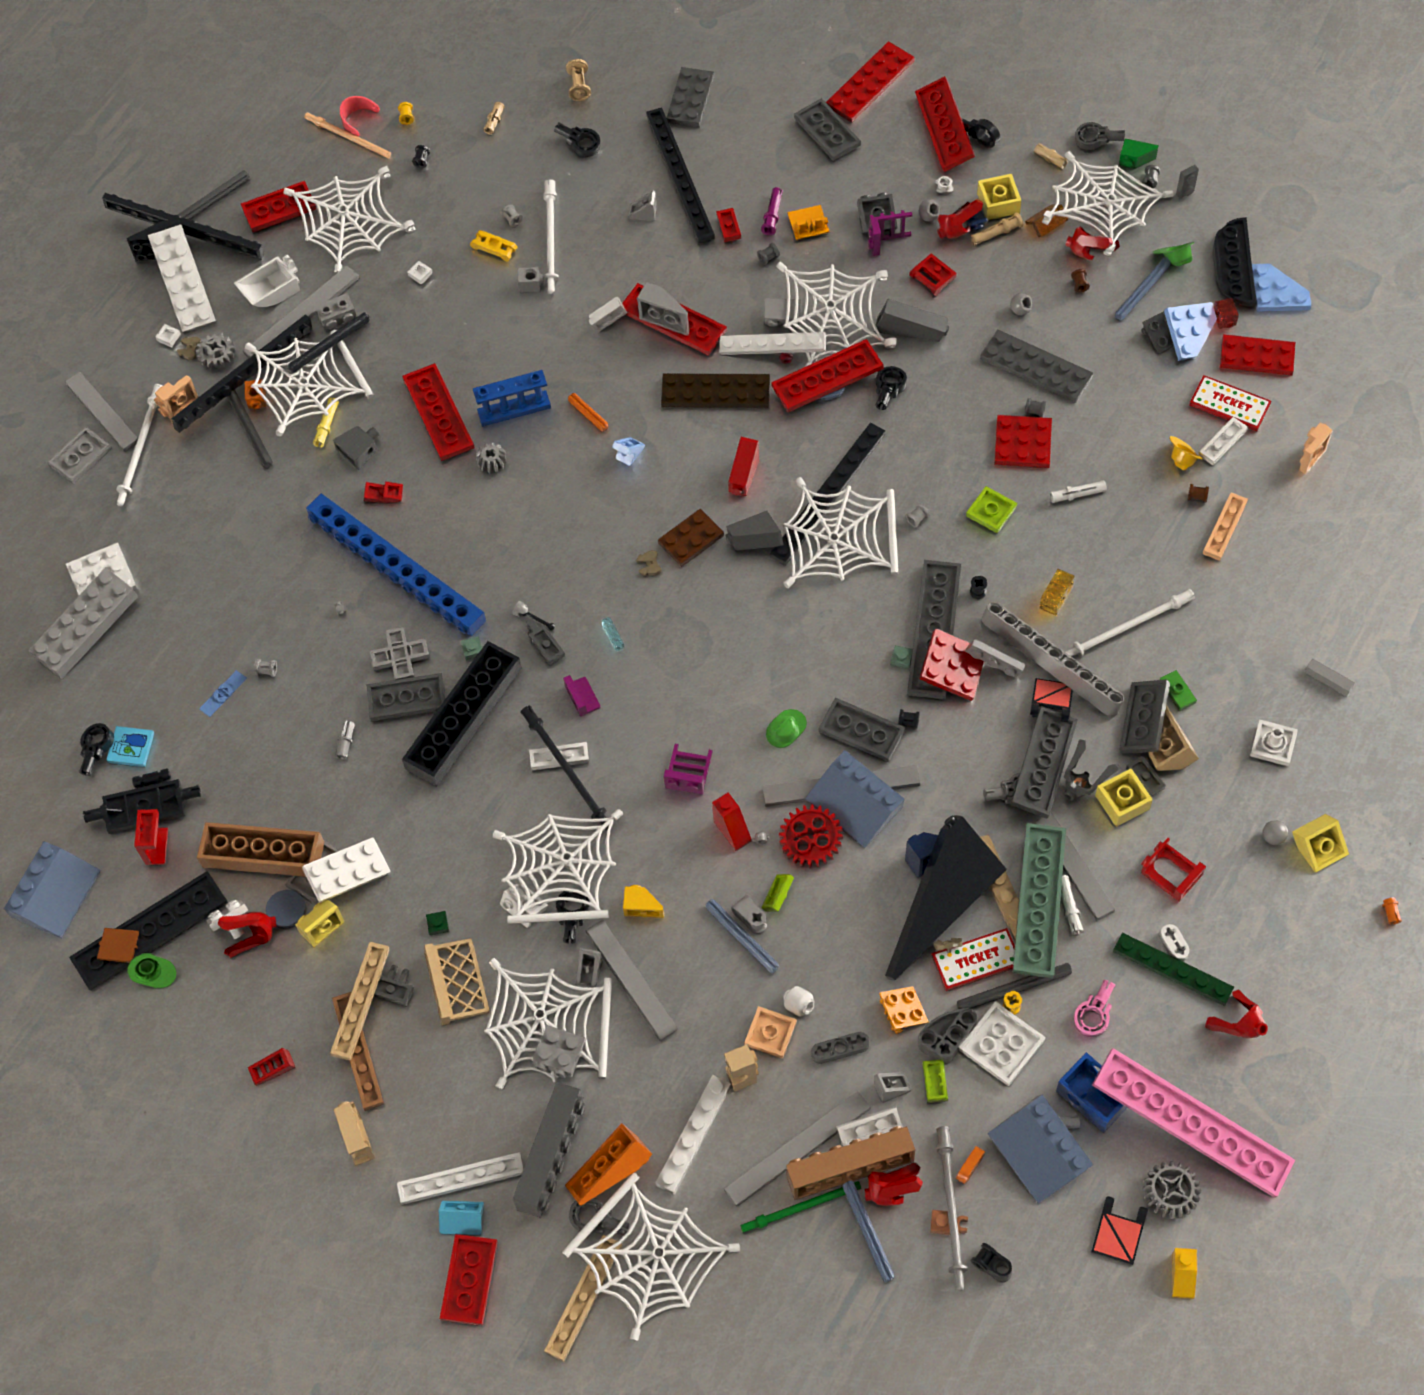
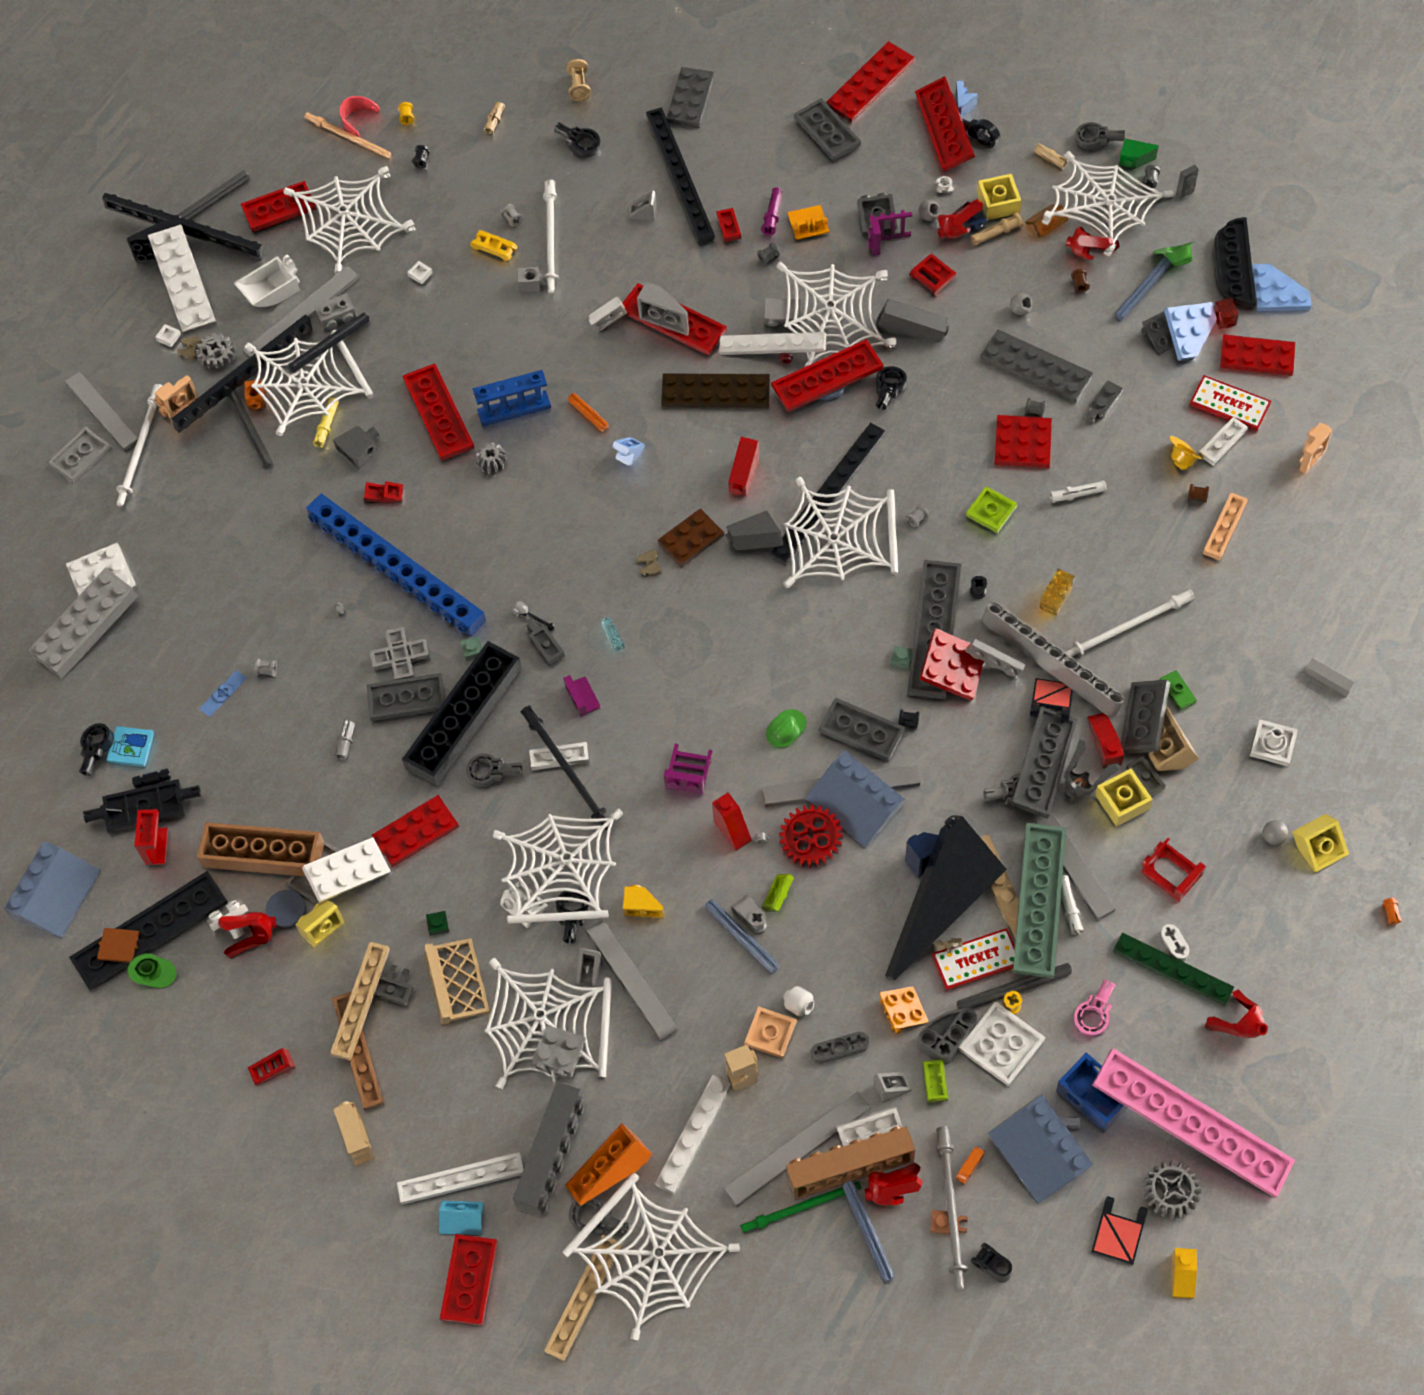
none -> red plate [371,795,459,868]
none -> dark grey pin [466,753,523,787]
none -> light blue slope [956,81,978,118]
none -> dark grey hinge [1086,380,1123,425]
none -> red slope [1087,713,1124,769]

